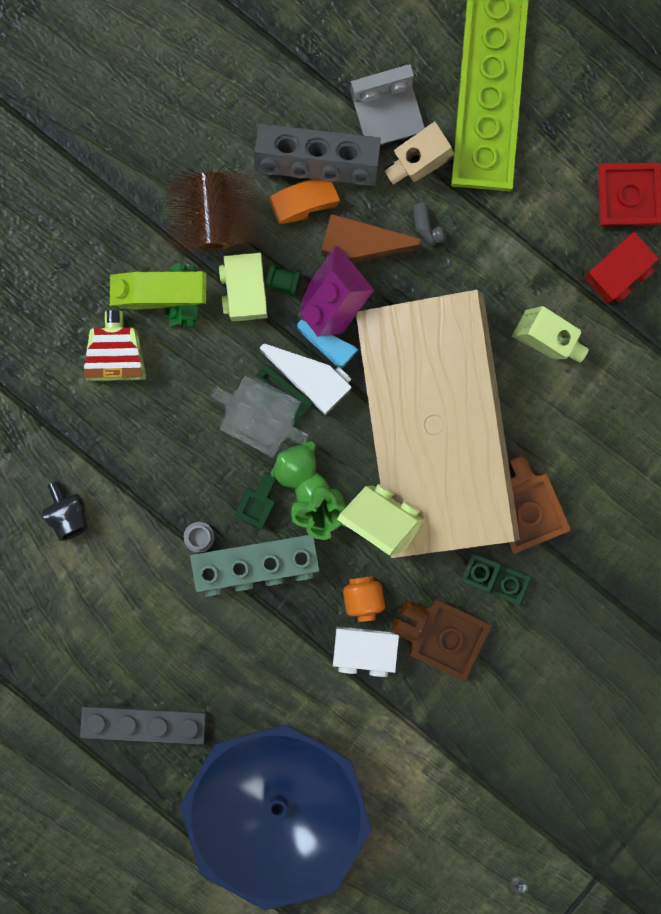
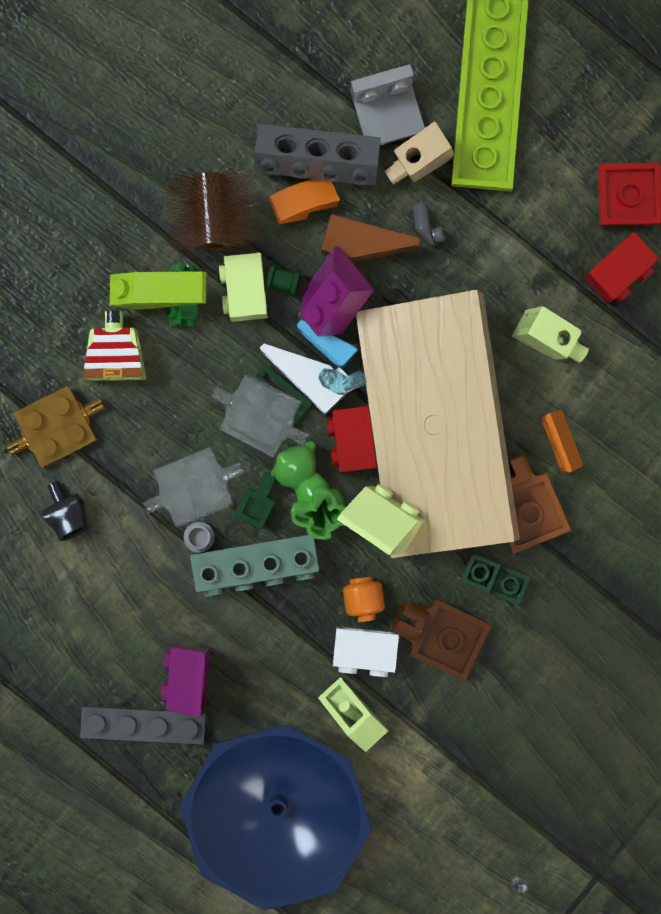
none -> pearl gold plate [6,385,105,468]
none -> clear plate [143,447,244,528]
none -> magenta slope [161,644,211,717]
none -> clear light blue arm [318,368,366,395]
none -> yellowish green slope [318,677,388,752]
none -> red brick [327,406,377,473]
none -> orange slope [541,410,583,474]

